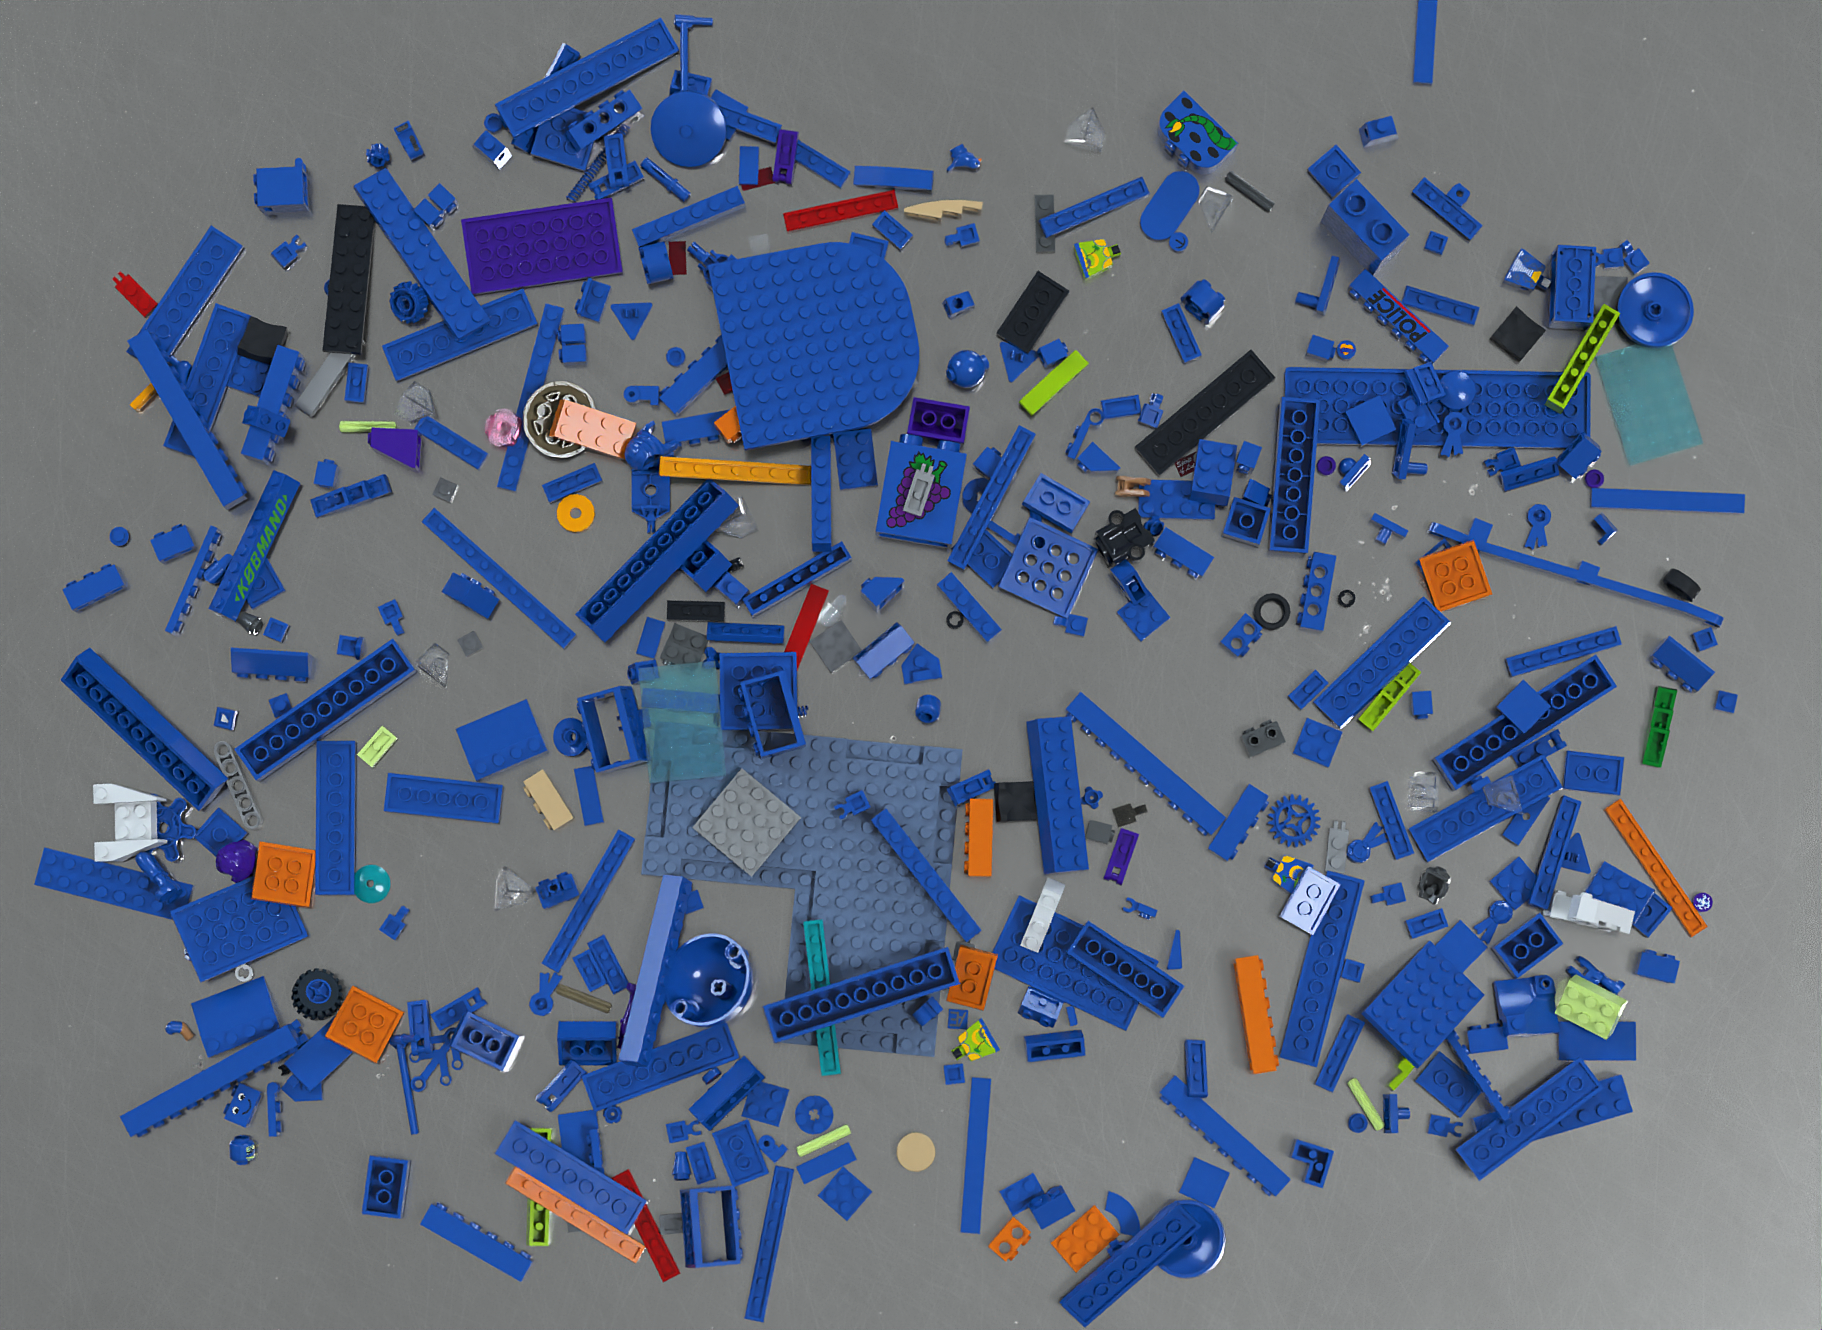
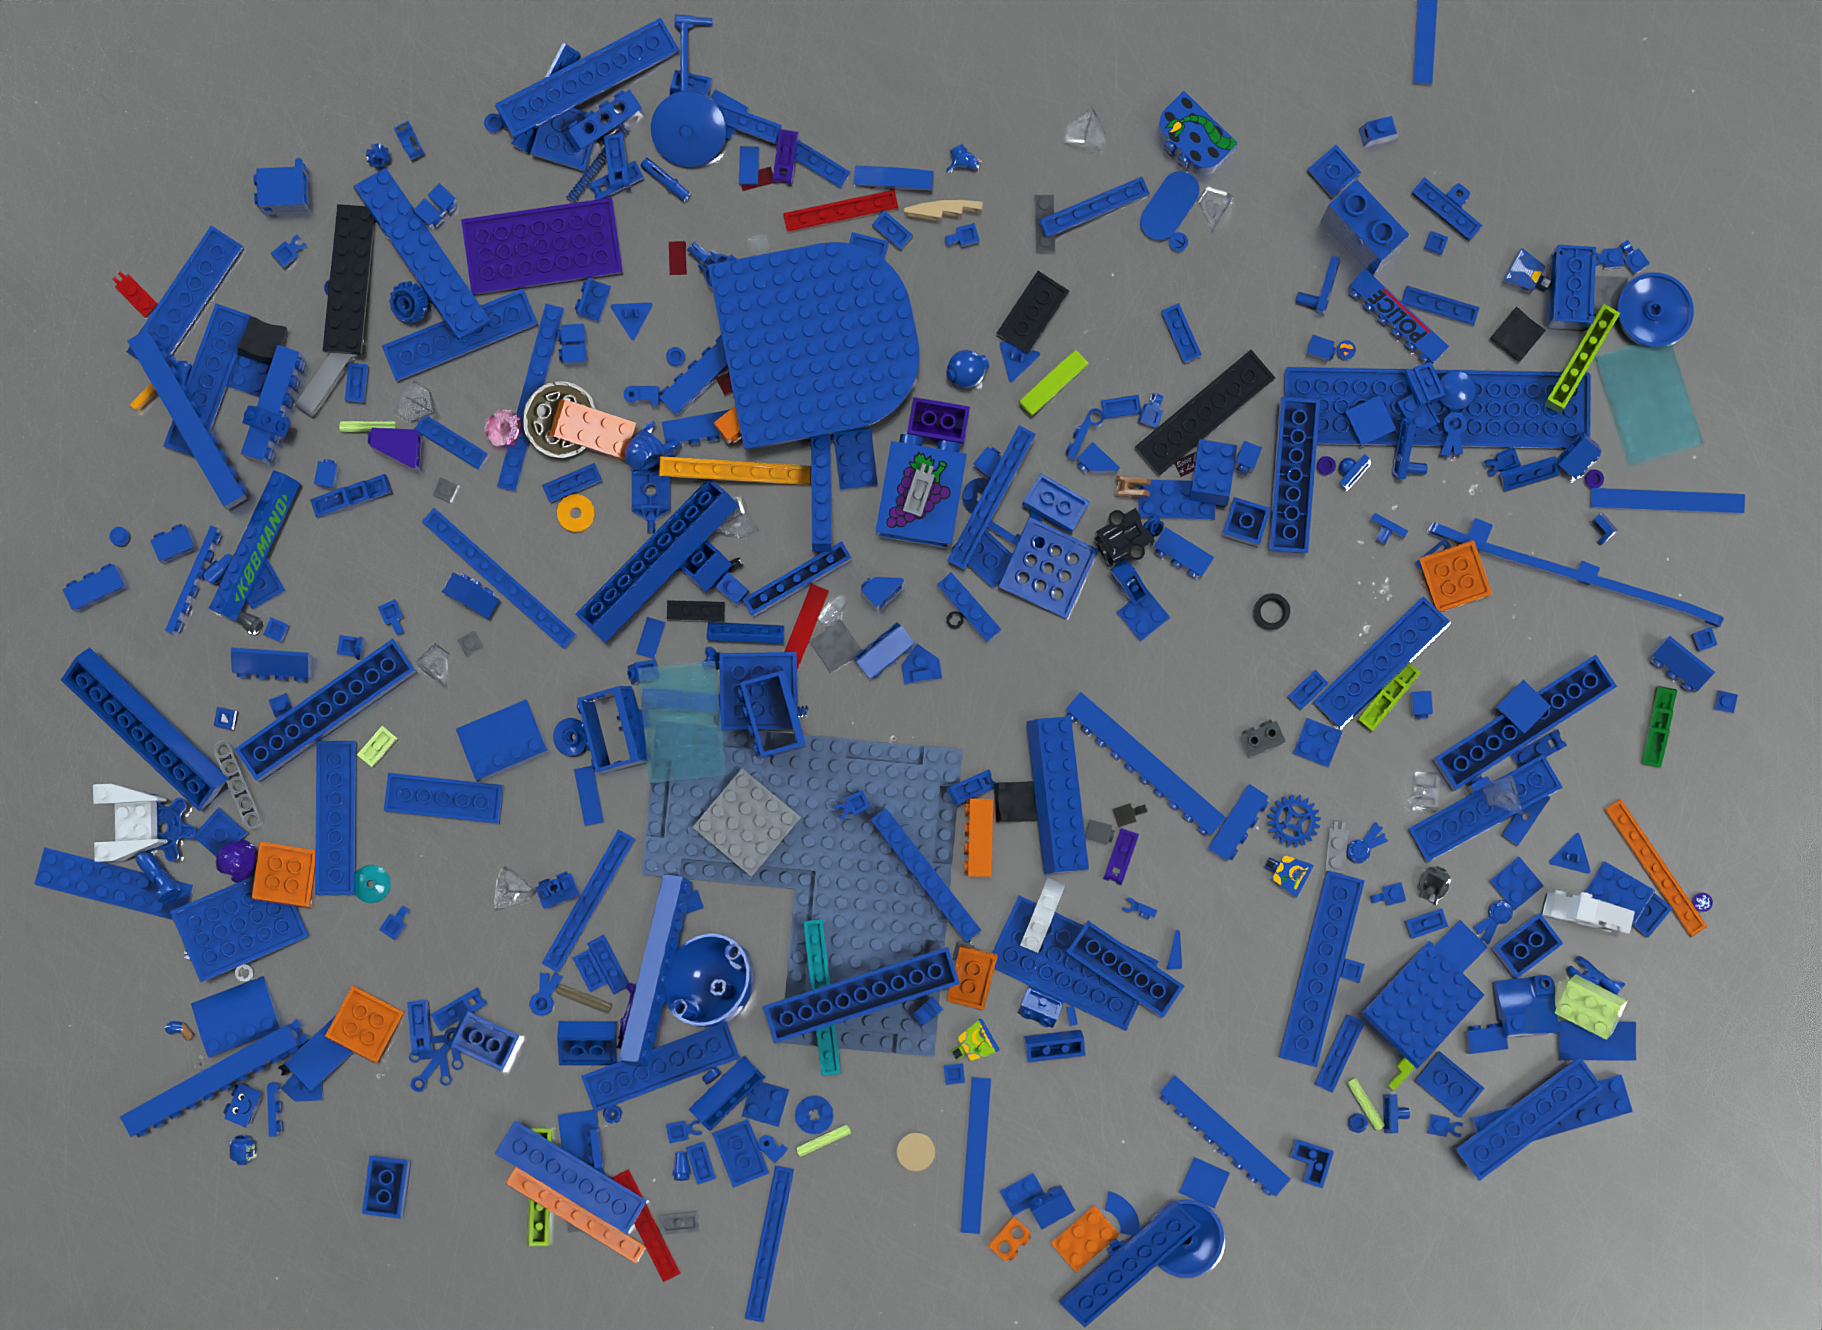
black wheel [291,968,342,1021] -> none
blue bar [389,1034,420,1135] -> none
blue brick [420,1202,534,1282] -> none
blue torso [472,130,512,170] -> none
tan brick [523,769,574,831] -> none
blue plate [536,1059,587,1112] -> none
blue brick [632,186,746,247] -> none
blue brick [638,242,673,284] -> none
dark grey plate [660,623,709,675] -> none
blue hose [680,1185,743,1268] -> none
blue tile [796,1142,857,1184] -> none
blue plate [818,1166,872,1221] -> none
blue head [915,695,941,723] -> none
blue leg [942,291,975,318] -> none
blue tile [948,1009,968,1029] -> none
blue brick [1037,339,1068,369] -> none
blue plate [1053,614,1088,637] -> none
torso [1073,239,1121,281] -> none
blue plate [1081,787,1103,809] -> none
blue brick [1181,279,1225,324] -> none
blue tile [1185,1039,1208,1098] -> none
blue brick [1219,613,1263,658] -> none
dark grey axle [1225,171,1275,211] -> none
orange brick [1233,955,1279,1074] -> none
blue slope [1242,479,1272,506] -> none
tile [1279,866,1341,935] -> none
blue brick [1297,552,1336,633] -> none
black bush [1338,590,1356,608] -> none
blue plate [1369,781,1414,860] -> none
blue plate [1445,1030,1513,1127] -> none
blue plate [1506,626,1622,677] -> none
blue piece [1524,504,1551,550] -> none
blue plate [1528,795,1582,910] -> none
blue tile [1562,751,1624,796] -> none
blue brick [1634,949,1680,984] -> none
black tyre [1663,568,1701,602] -> none

